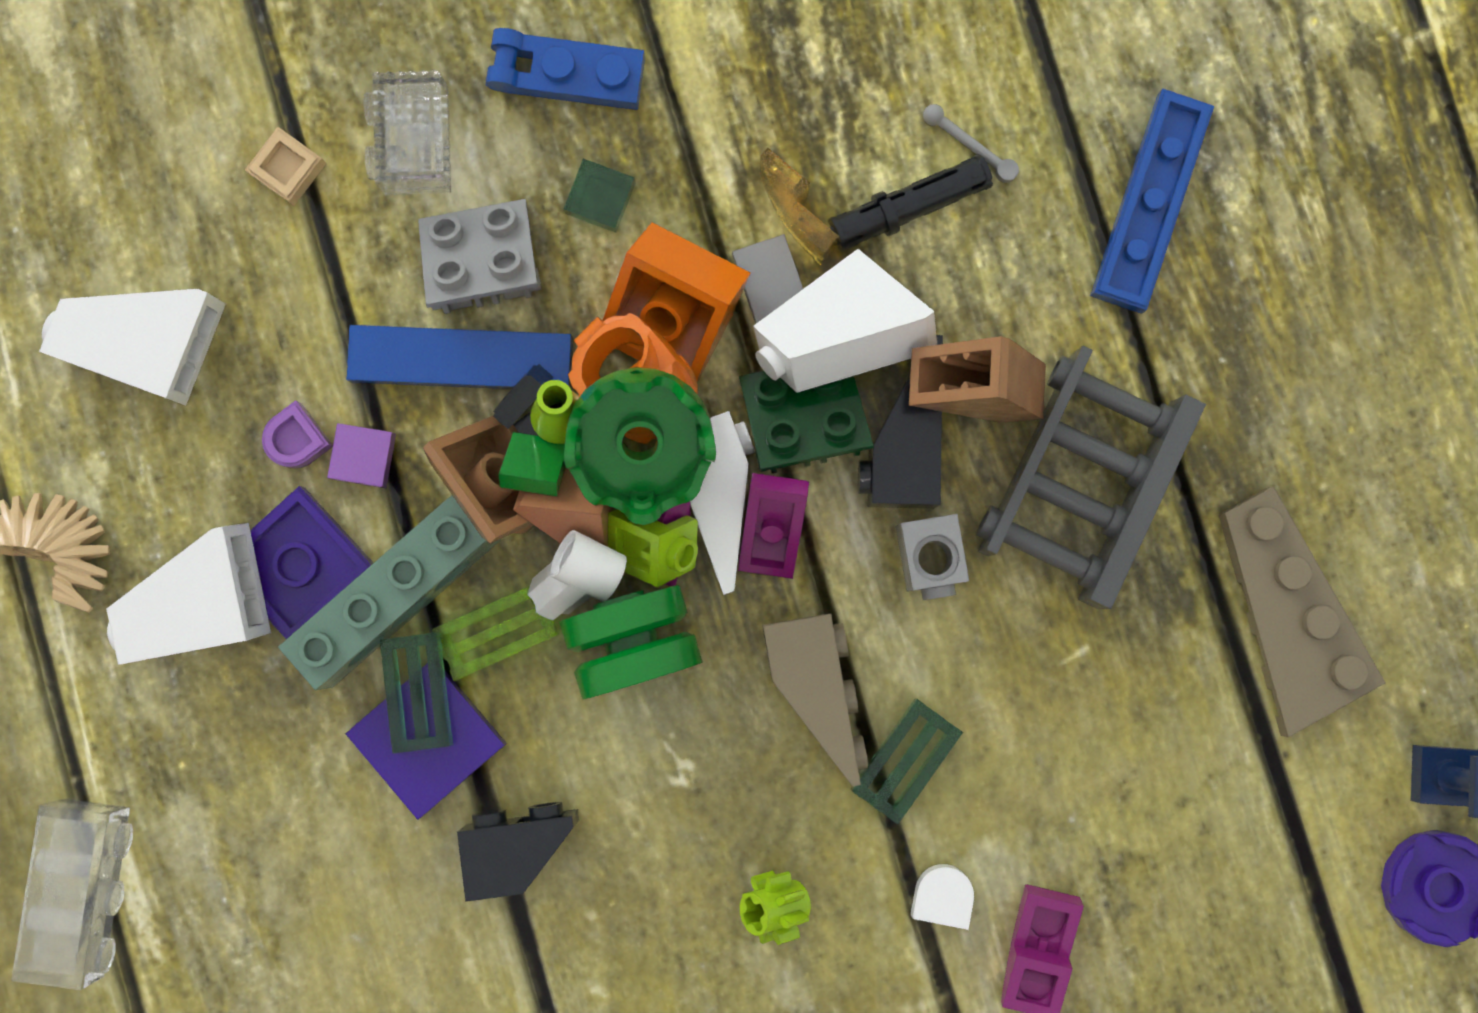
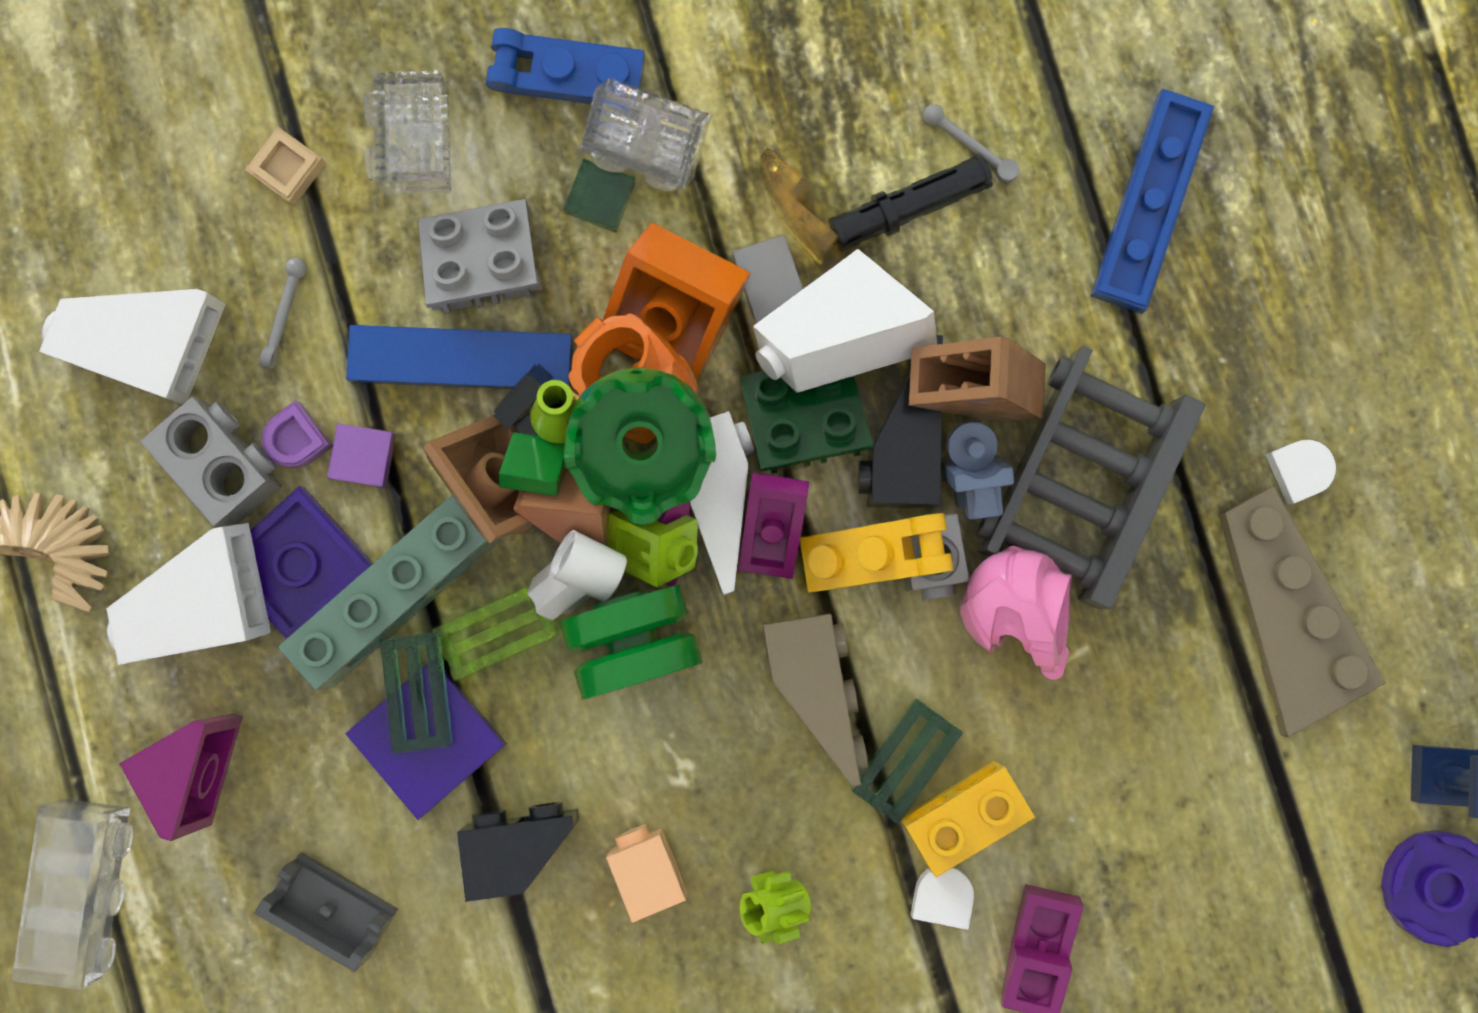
none -> magenta slope [119,713,243,841]
none -> light grey brick [140,396,282,527]
none -> dark grey hinge [254,853,398,972]
none -> light grey hinge [259,257,307,369]
none -> clear brick [580,78,712,191]
none -> light nougat brick [606,825,688,923]
none -> yellow plate [800,513,954,593]
none -> yellow brick [899,761,1036,878]
none -> sand blue hips [941,420,1014,519]
none -> bright pink helmet [960,546,1072,680]
none -> white tile [1265,440,1336,505]

